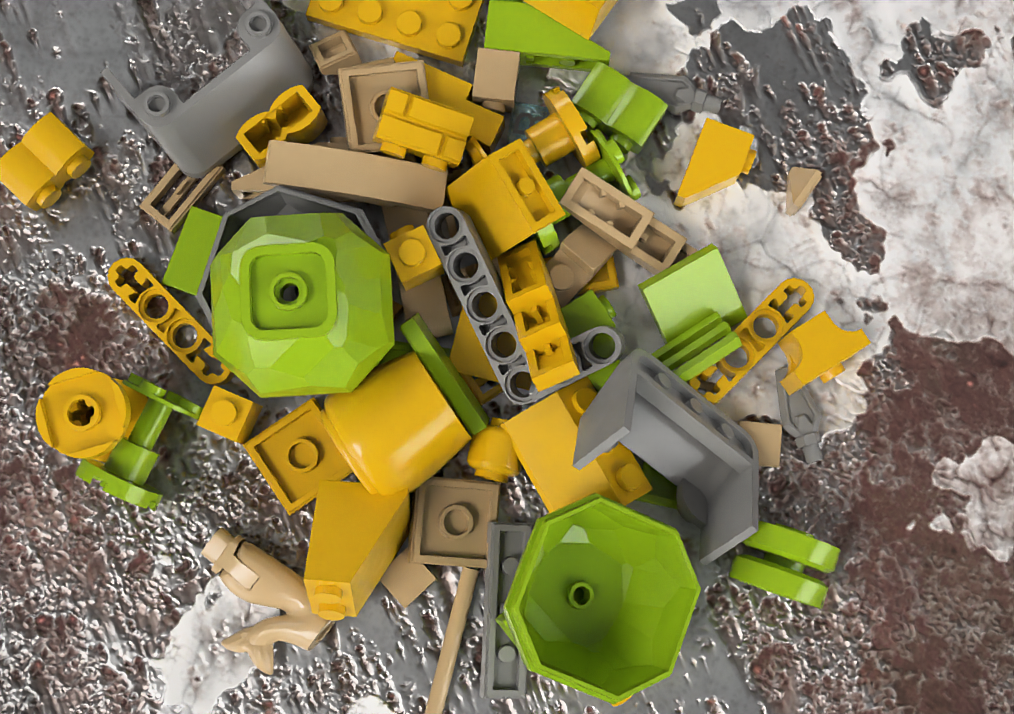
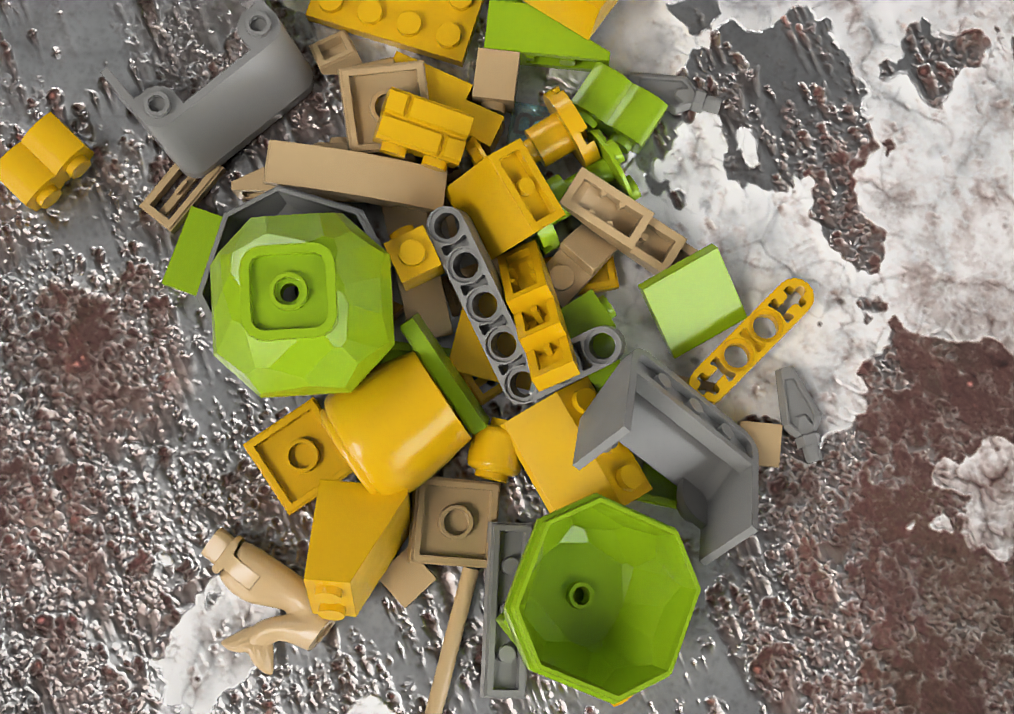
yellow piece [35,367,148,463] -> none
lime piece [75,372,203,511] -> none
yellow beam [107,257,235,386] -> none
yellow brick [196,385,263,444] -> none
yellow brick [236,85,328,168] -> none
lime tile [651,311,742,382] -> none
yellow slope [673,118,757,208] -> none
lime wheel [728,520,841,610] -> none
yellow brick [778,311,871,396] -> none
tan slope [785,167,822,216] -> none

